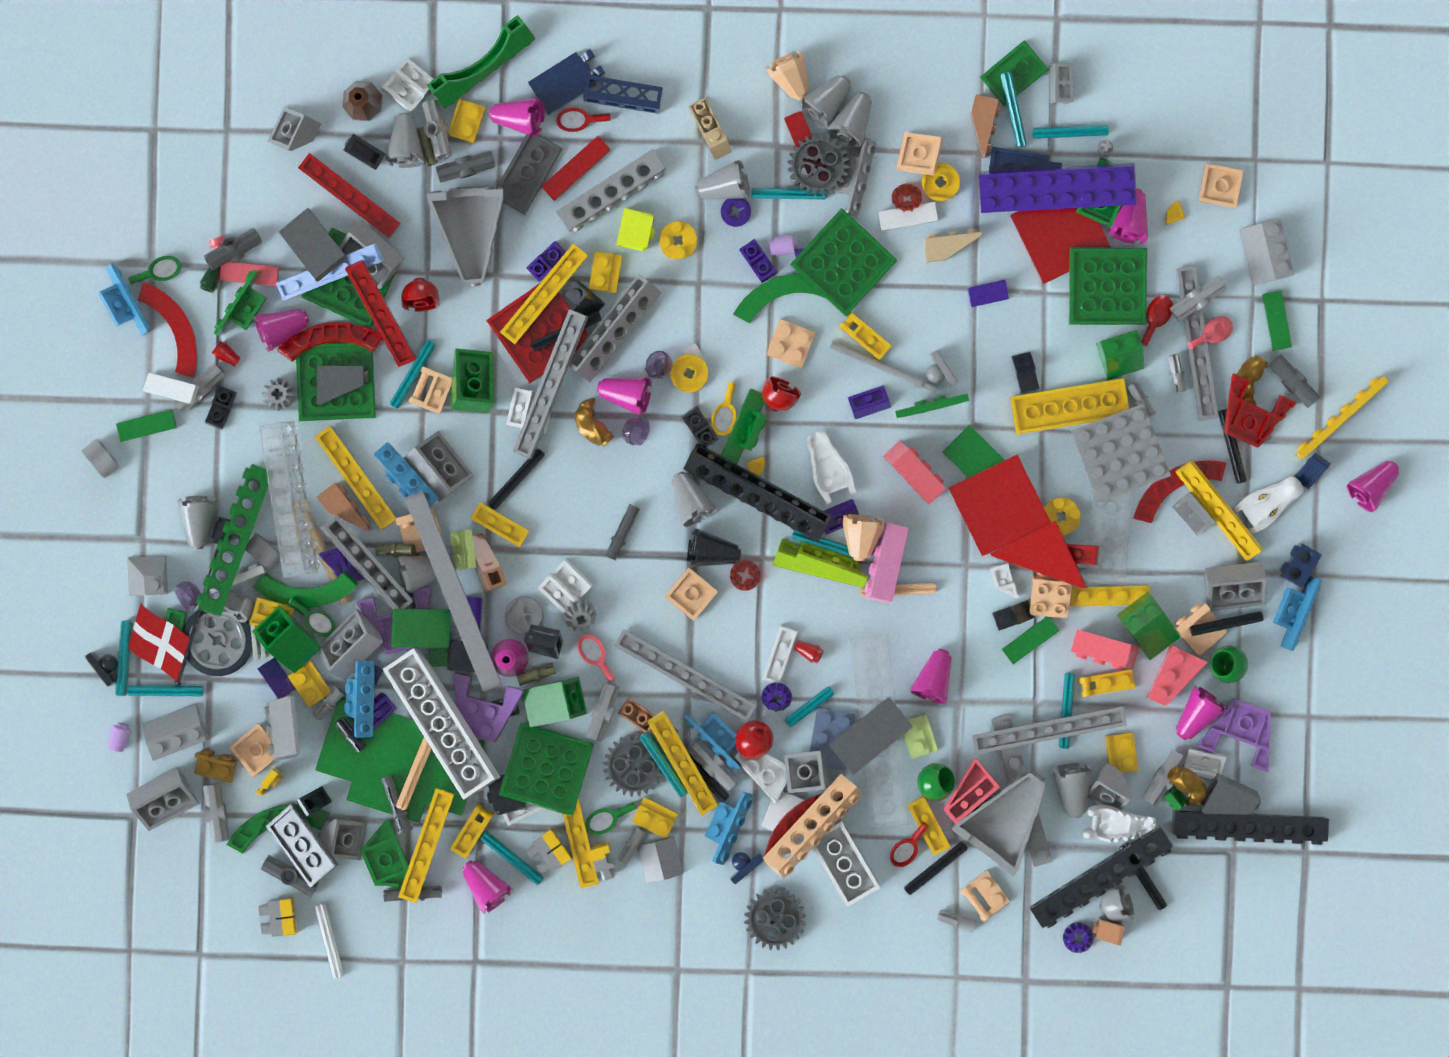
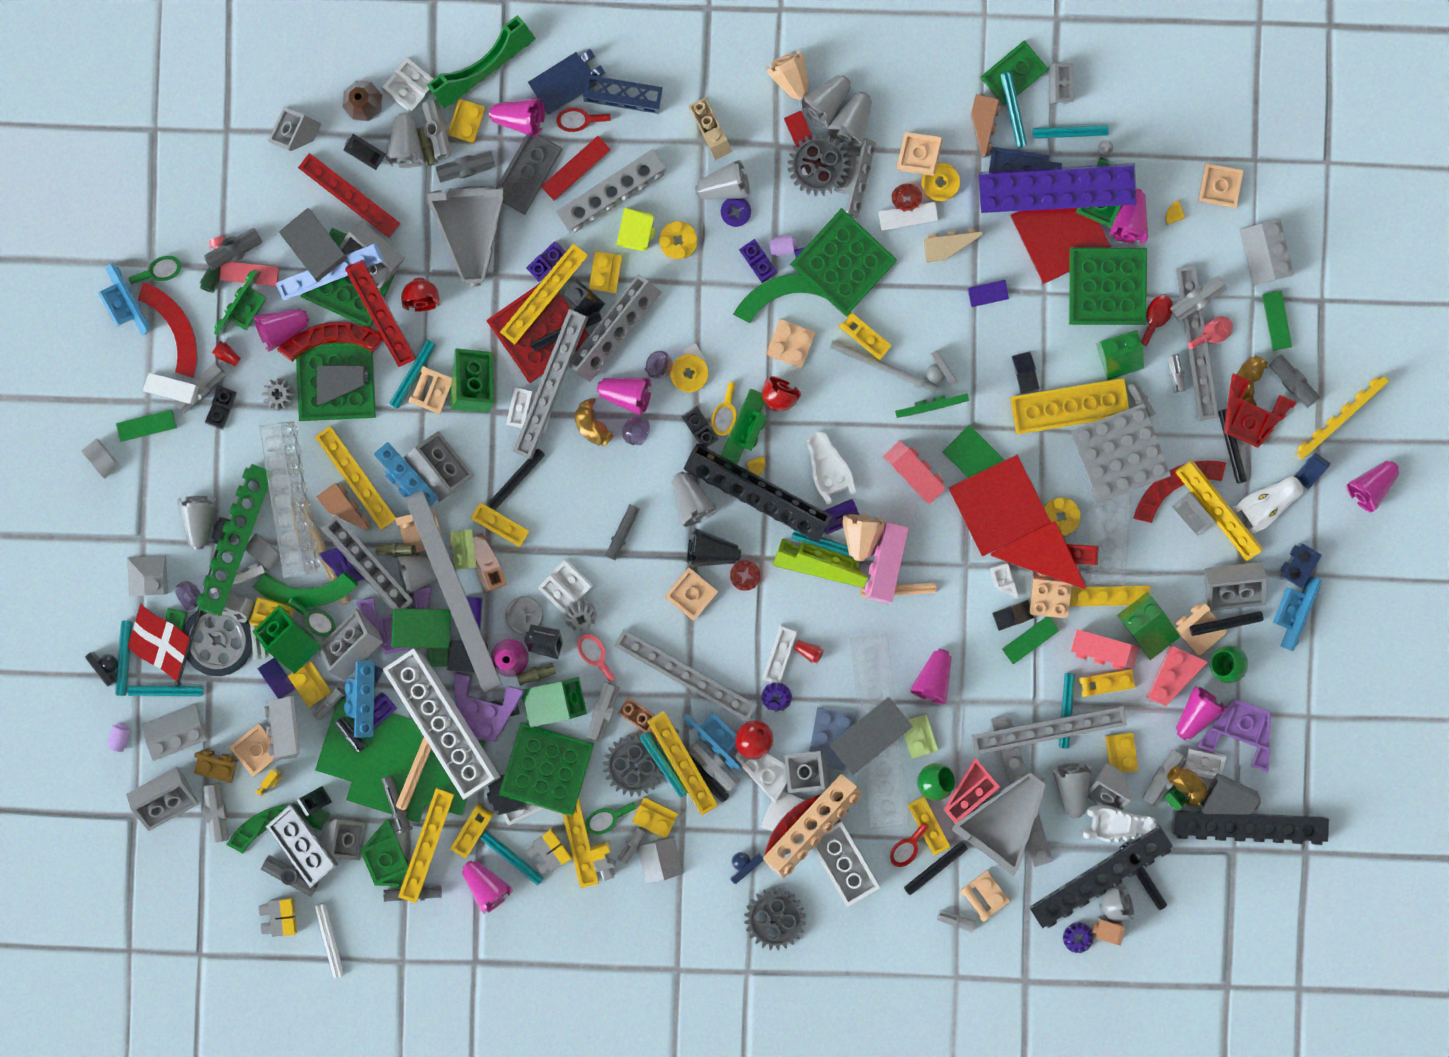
dark azure bracket [705,791,754,865] -> none
teal axle [751,188,827,200] -> none
teal axle [785,686,834,727] -> none
dark purple slope [847,385,891,419] -> none

